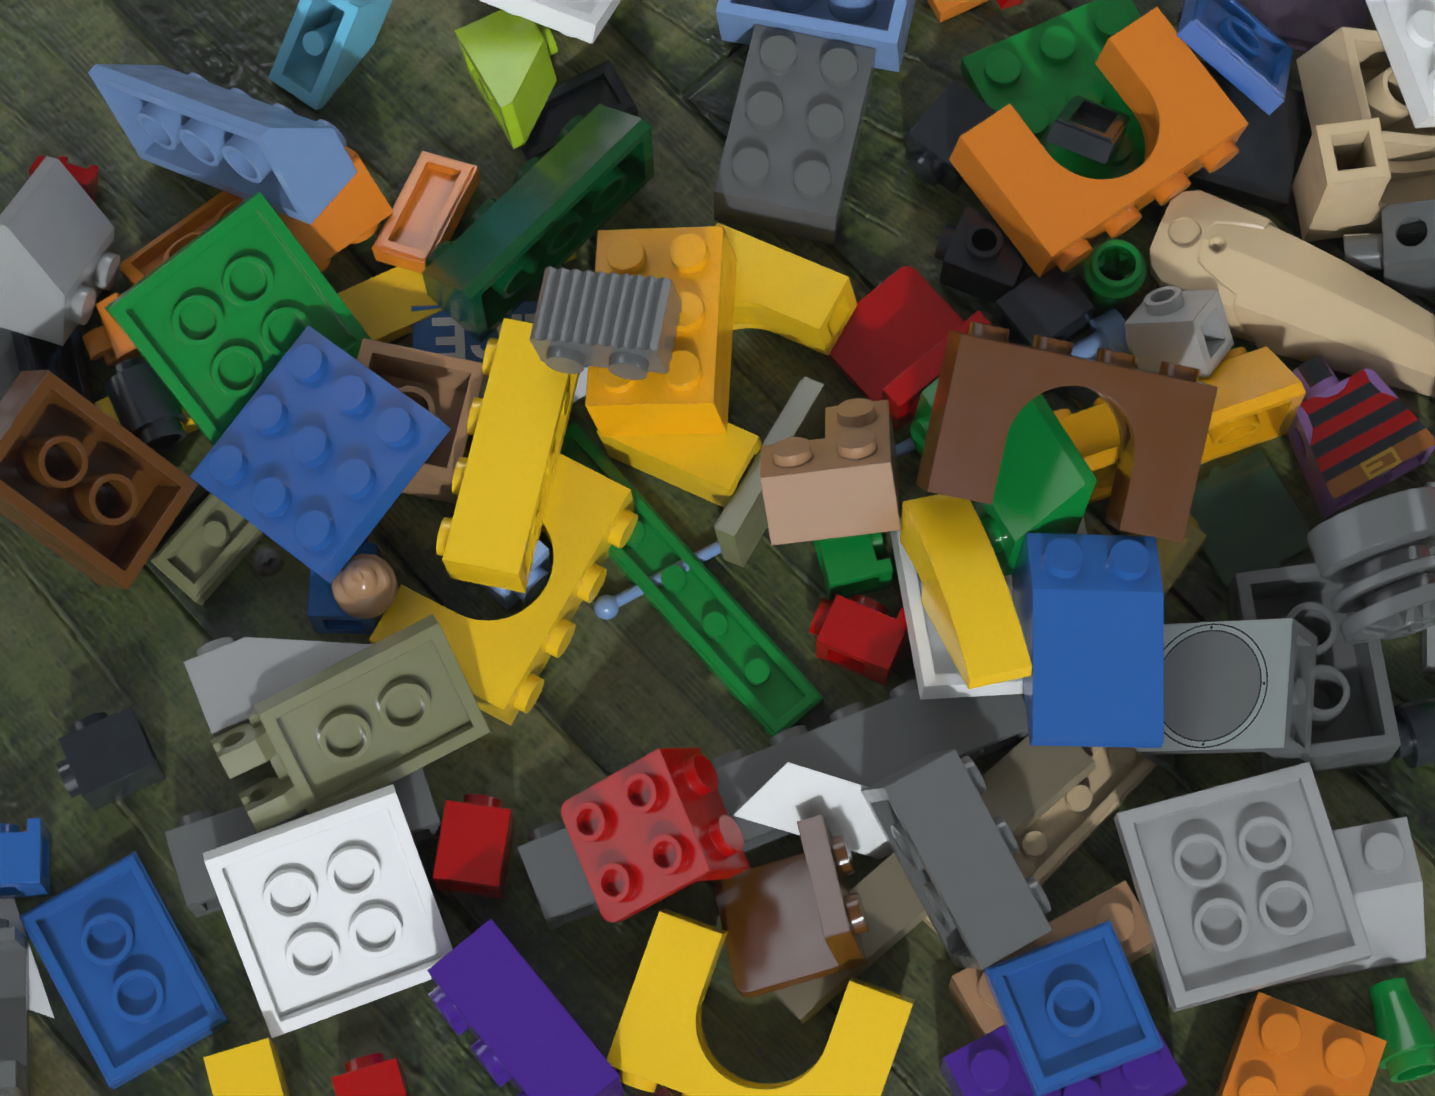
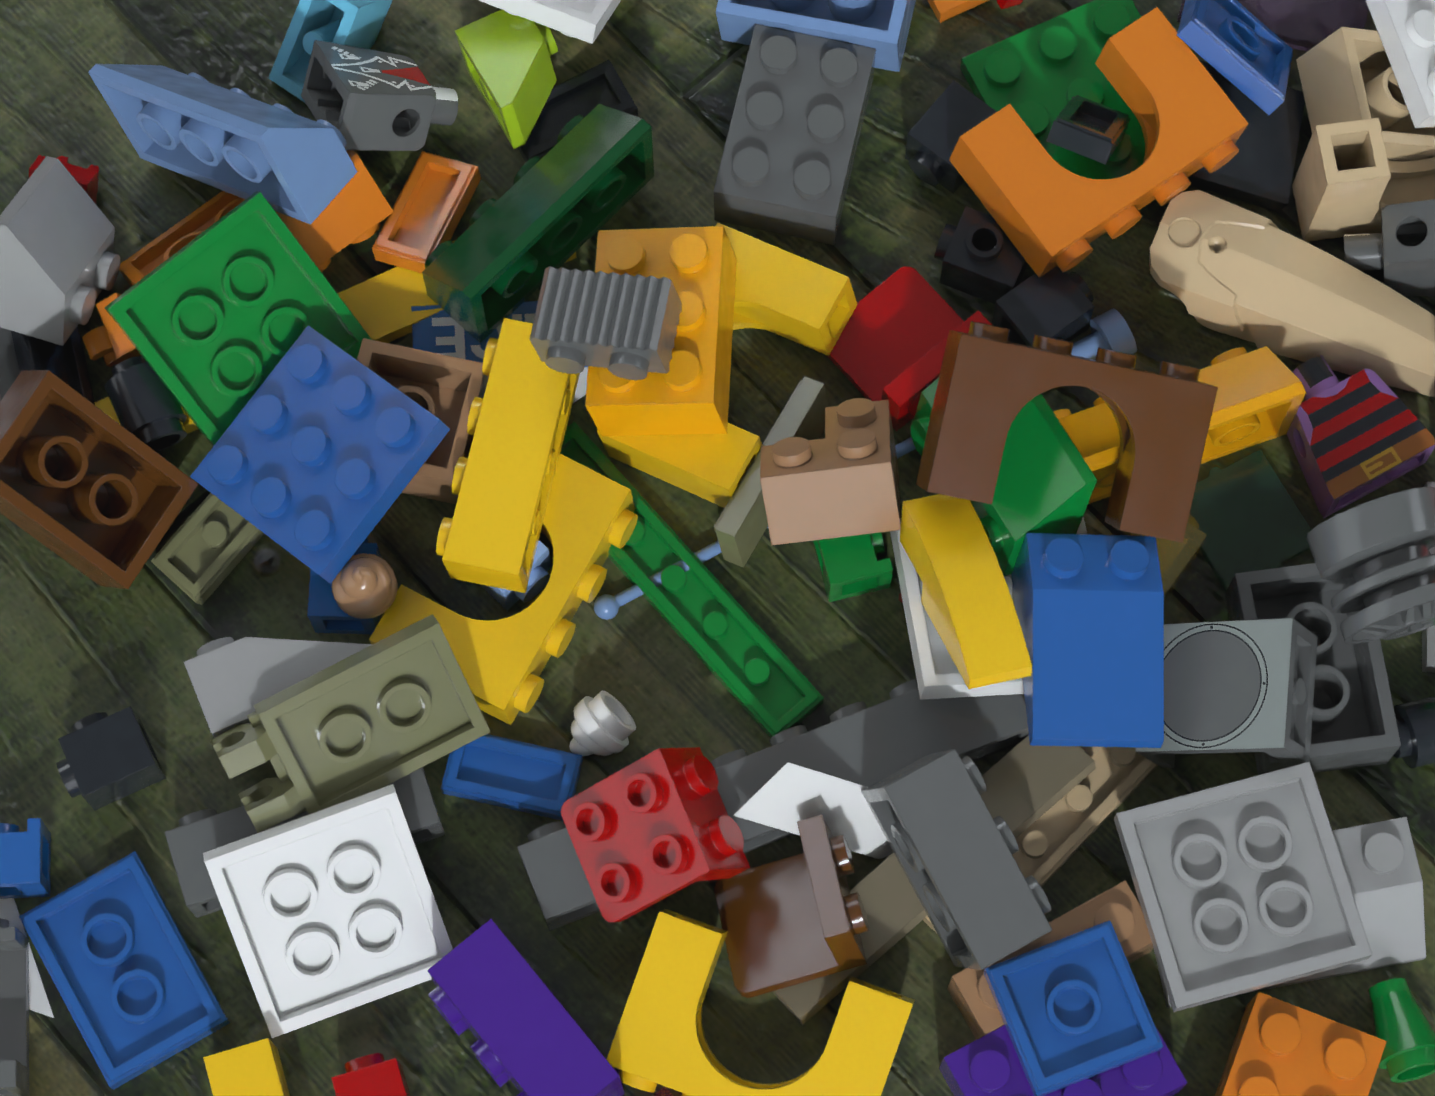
red brick [433,794,515,899] -> none
red brick [809,595,908,686] -> none
green cone [1083,239,1147,312] -> none
light grey brick [1125,286,1234,377] -> none
none -> dark grey torso [301,40,458,151]
none -> blue tile [441,734,583,821]
none -> white plate [569,691,636,756]

